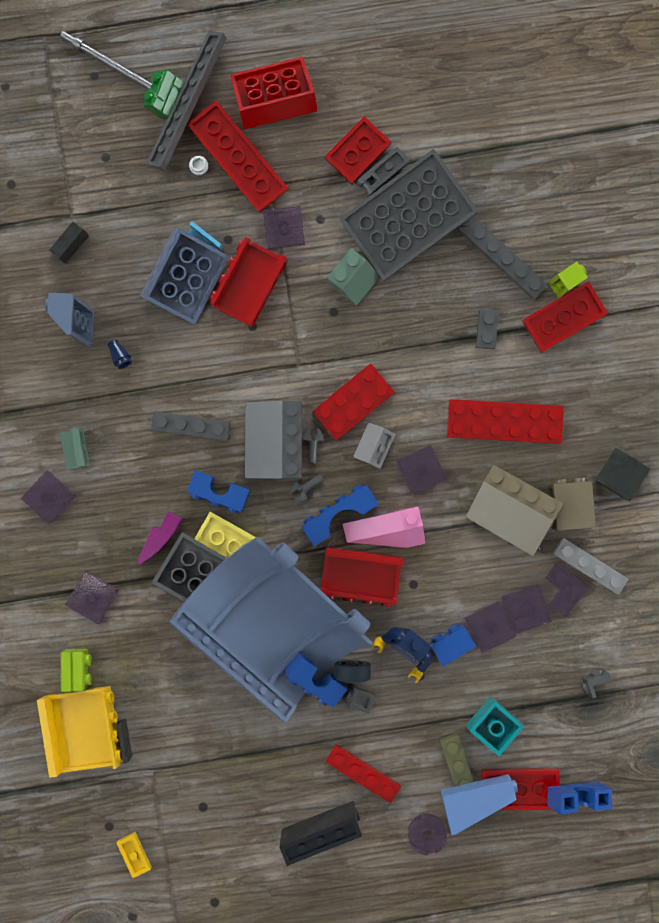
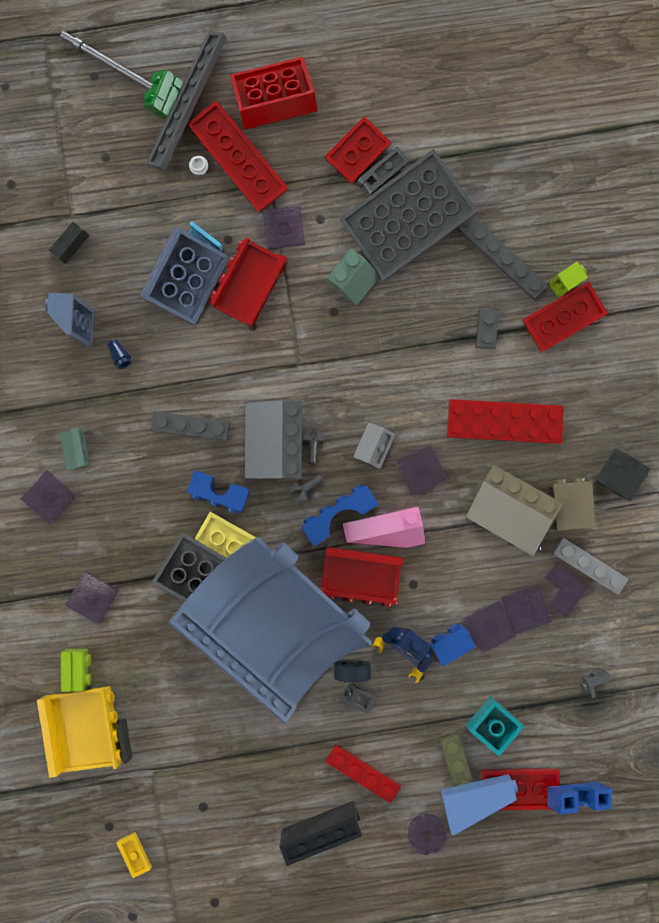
magenta slope [137,512,184,564] -> none
blue arch [285,652,347,708] -> none
red plate [312,363,395,441] -> none

